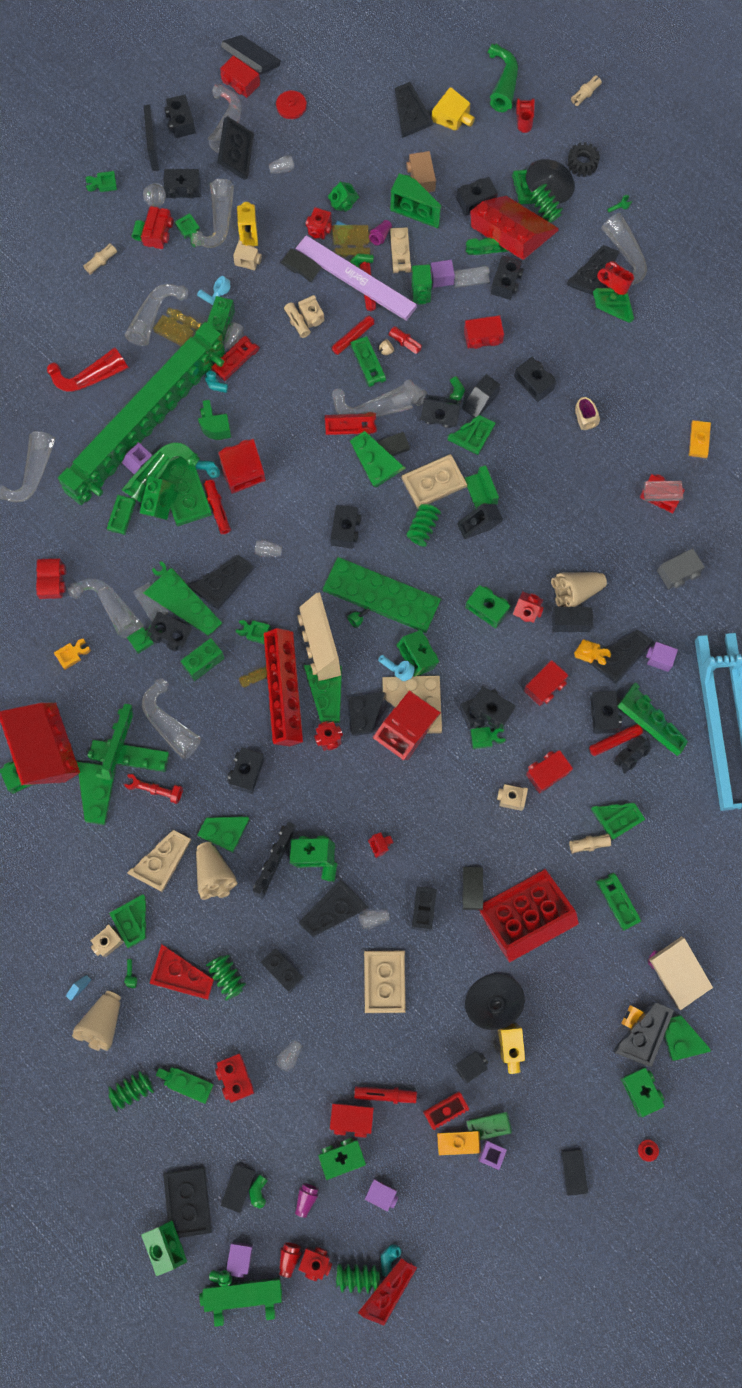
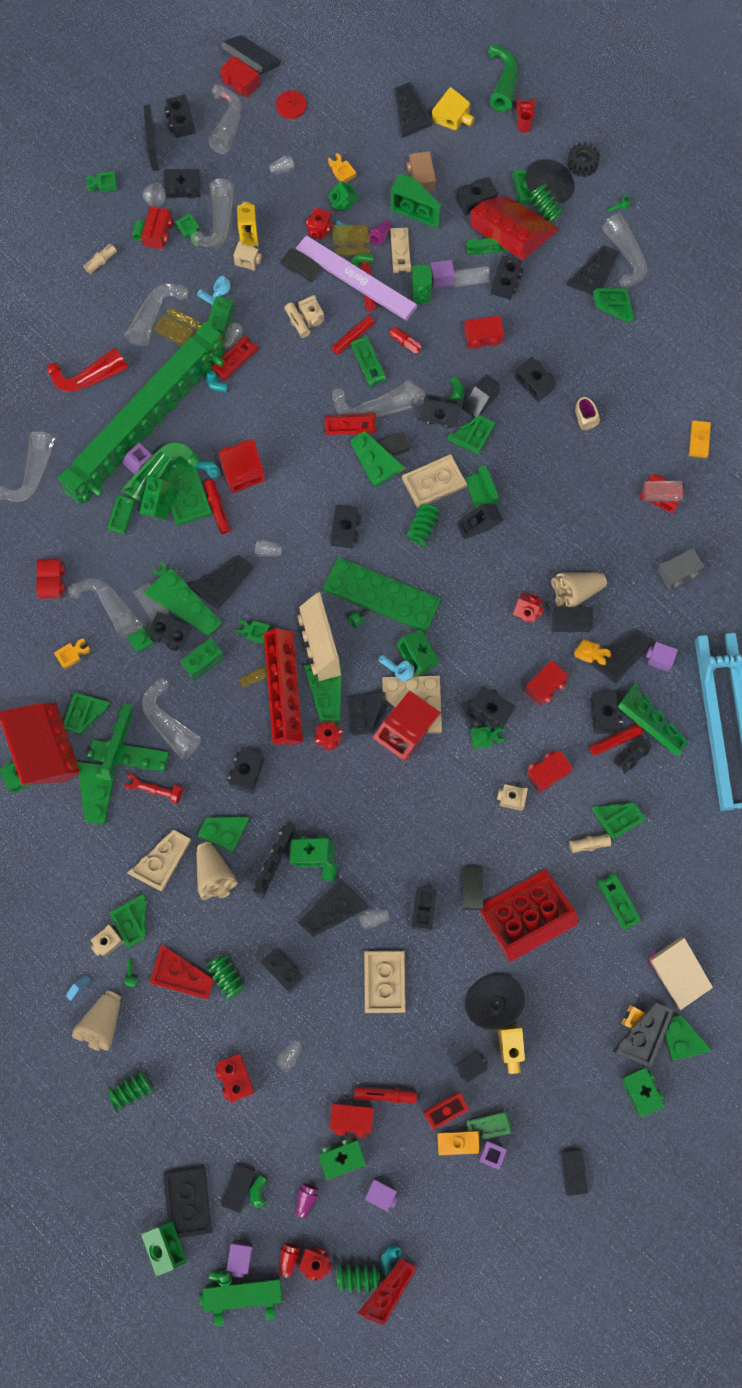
green hinge [156,1067,214,1104] -> none
green brick [198,400,231,440] -> none
black tile [217,116,254,180] -> none
red tile [368,832,394,858] -> none
tan hinge [379,339,394,355] -> none
green brick [465,585,510,629] -> none
tan pin [571,75,602,106] -> none
red piece [598,261,634,295] -> none
red plate [638,1140,659,1162] -> none
none -> green wing [63,692,111,735]
none -> light orange plate [328,153,356,183]

